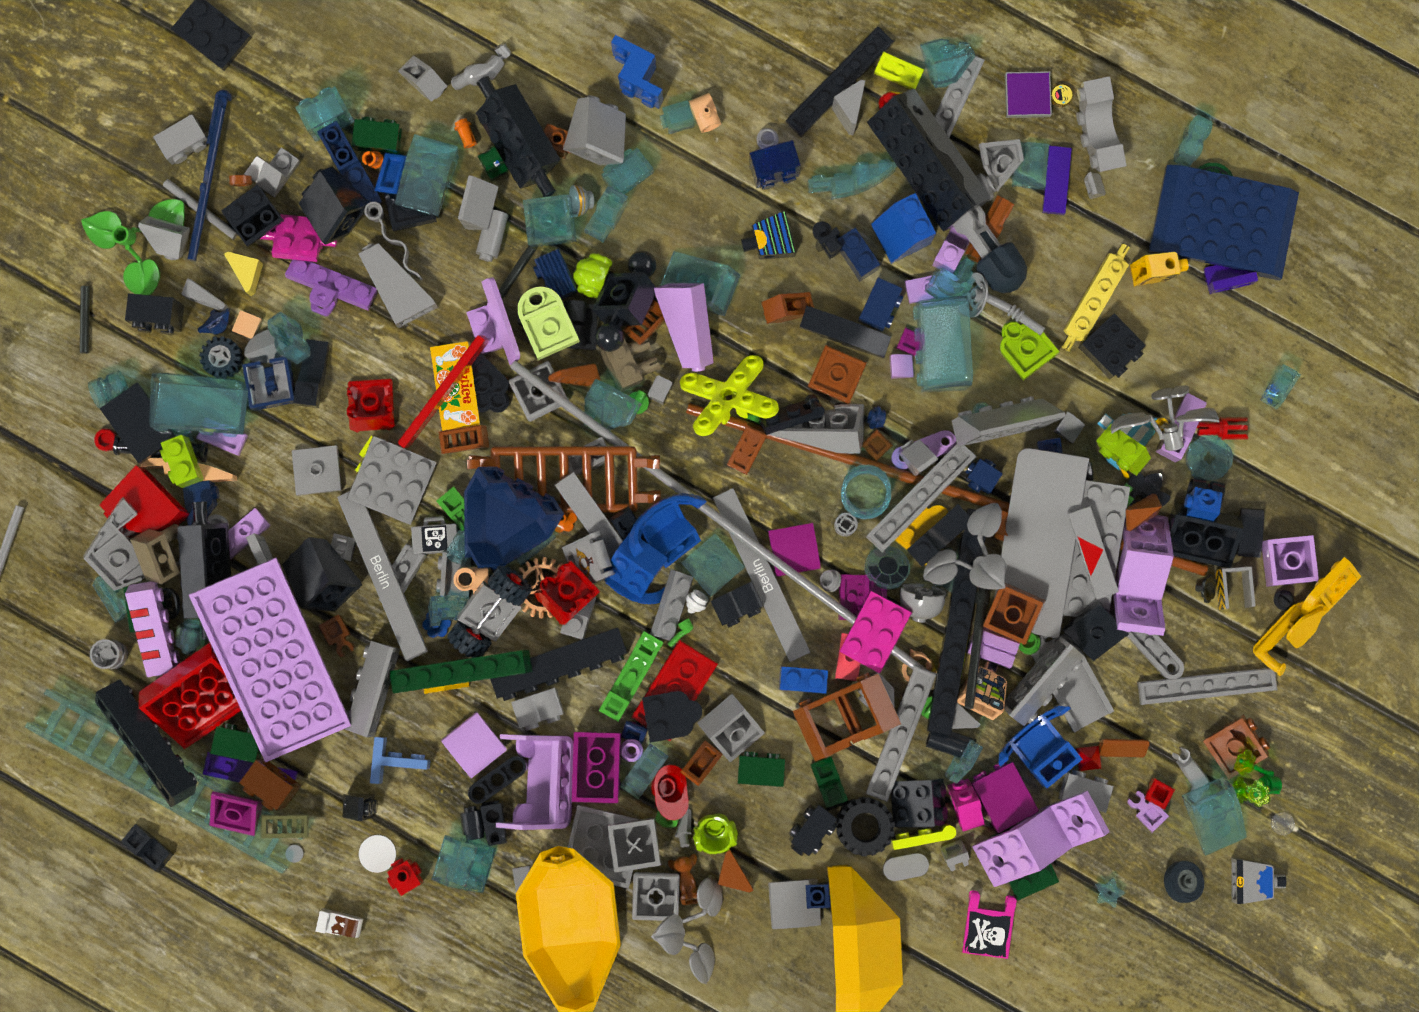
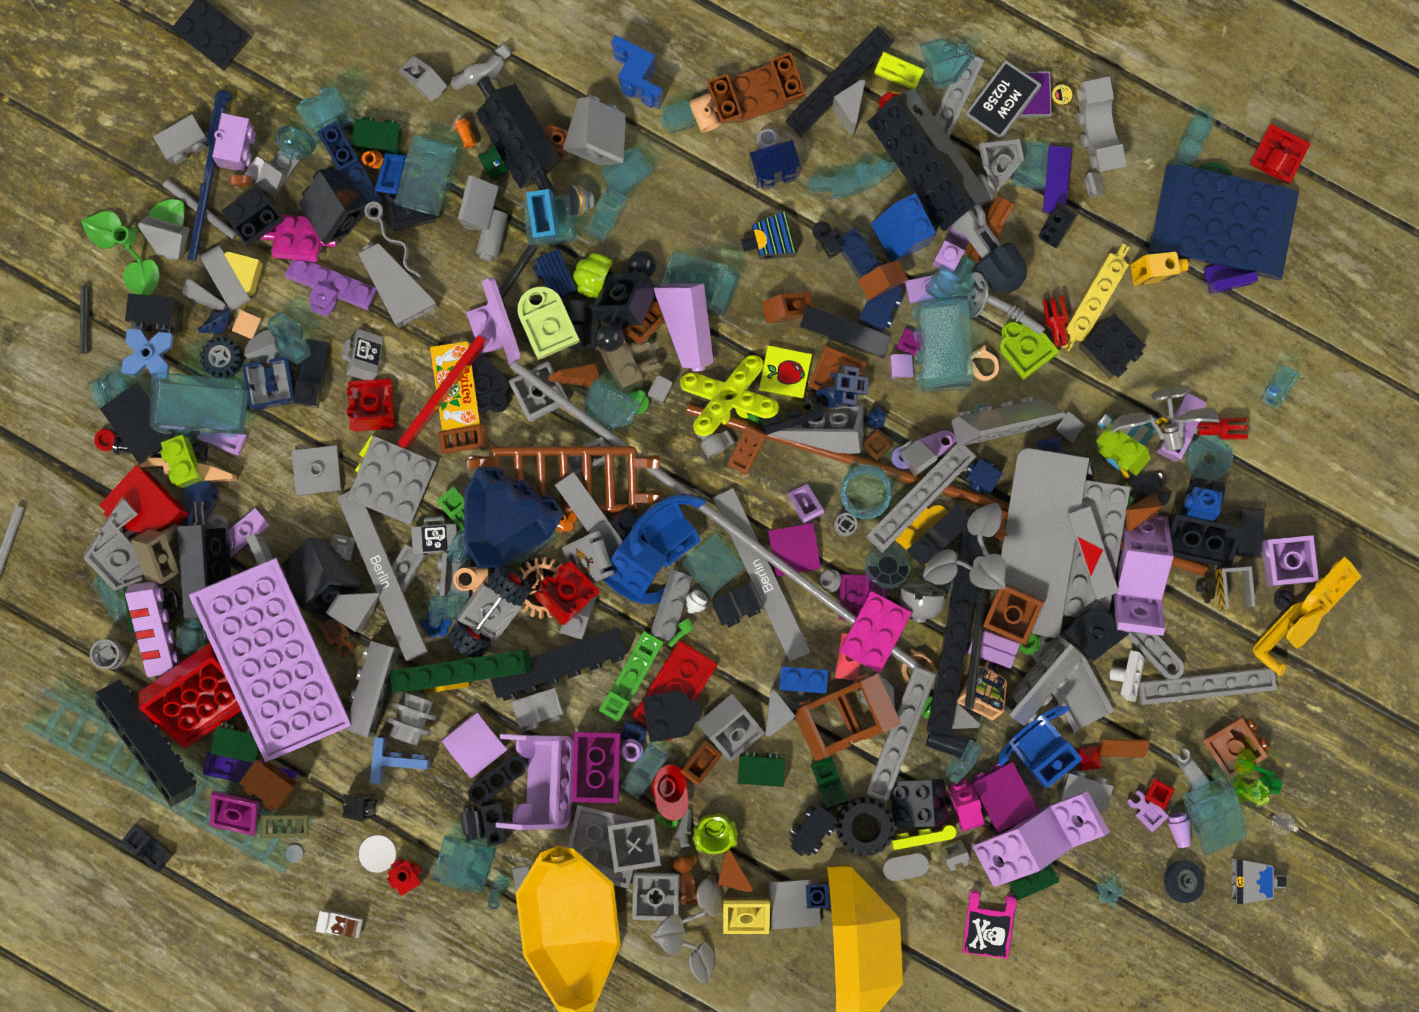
none -> medium blue plant [121,329,174,379]
none -> light grey beam [200,244,252,311]
none -> lavender brick [212,113,256,172]
none -> clear light blue piece [275,126,316,160]
none -> light grey slope [326,593,380,633]
none -> light grey piece [342,329,383,380]
none -> light grey piece [386,692,437,745]
none -> clear light blue arm [488,877,508,909]
none -> dark azure brick [526,189,560,240]
none -> light grey piece [695,431,736,458]
none -> dark orange slope [707,52,806,124]
none -> light yellow slope [723,897,770,934]
none -> neon yellow tile [759,346,812,399]
none -> light grey slope [765,690,795,737]
none -> lavender slope [787,484,824,525]
none -> dark blue piece [816,365,869,408]
none -> dark orange slope [858,260,908,301]
none -> black tile [965,60,1042,141]
none -> light nougat piece [966,345,999,381]
none -> black hips [1038,202,1078,249]
none -> red arm [1042,295,1069,347]
none -> white tile [1110,651,1145,702]
none -> lavender cone [1167,812,1191,848]
none -> red plate [1249,124,1311,185]

